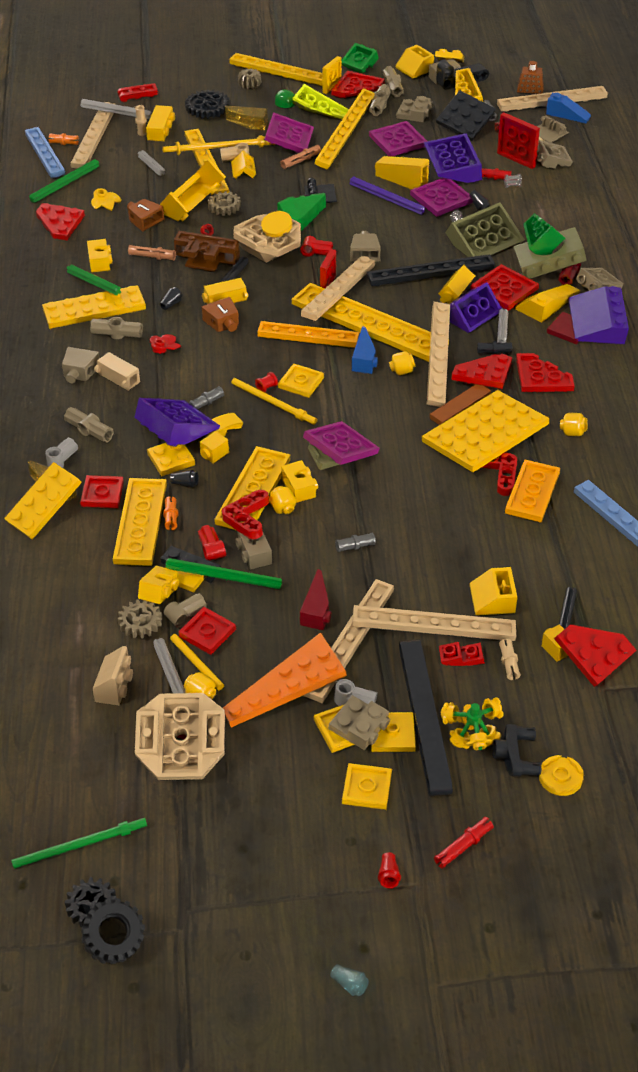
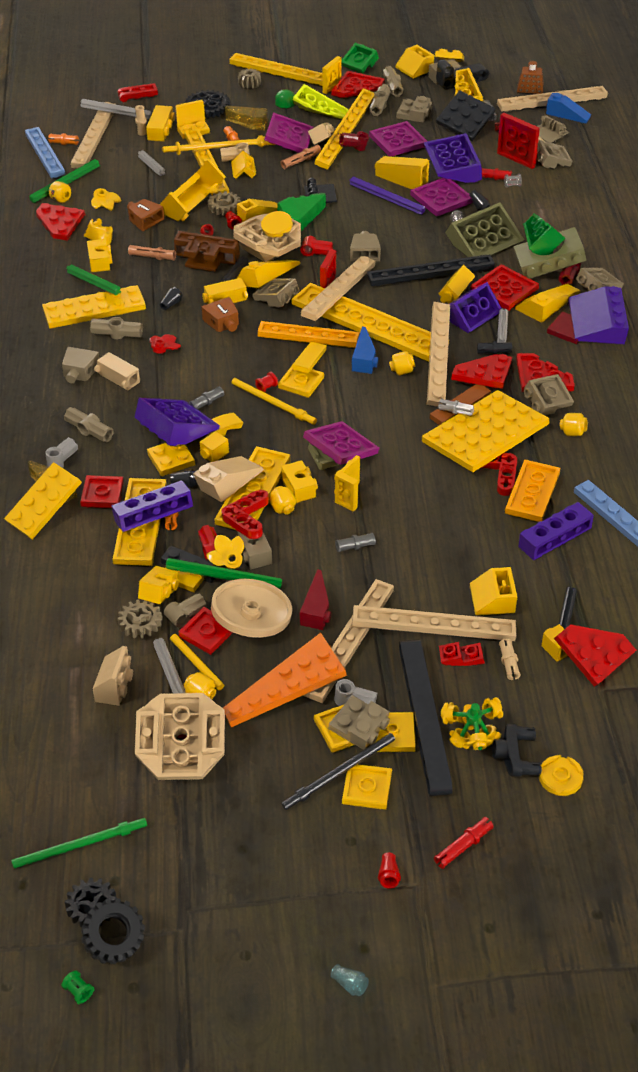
none -> yellow head [49,181,71,203]
none -> green bush [61,970,94,1004]
none -> yellow hair [84,218,113,245]
none -> dark purple brick [111,480,193,532]
none -> yellow bracket [176,100,210,139]
none -> tan slope [193,456,264,502]
none -> yellow plate [207,535,244,569]
none -> tan dish [211,579,292,637]
none -> orange pin [223,126,240,141]
none -> red cone [225,211,242,230]
none -> yellow slope [237,199,278,222]
none -> yellow wedge [237,260,300,288]
none -> dark tan plate [253,279,299,308]
none -> black bar [281,733,395,810]
none -> yellow tile [292,341,327,373]
none -> tan slope [308,122,335,145]
none -> yellow bracket [334,455,360,511]
none -> dark red piece [339,131,369,151]
none -> light grey axle [438,399,474,416]
none -> dark purple brick [518,502,594,560]
none -> dark tan plate [524,374,574,416]

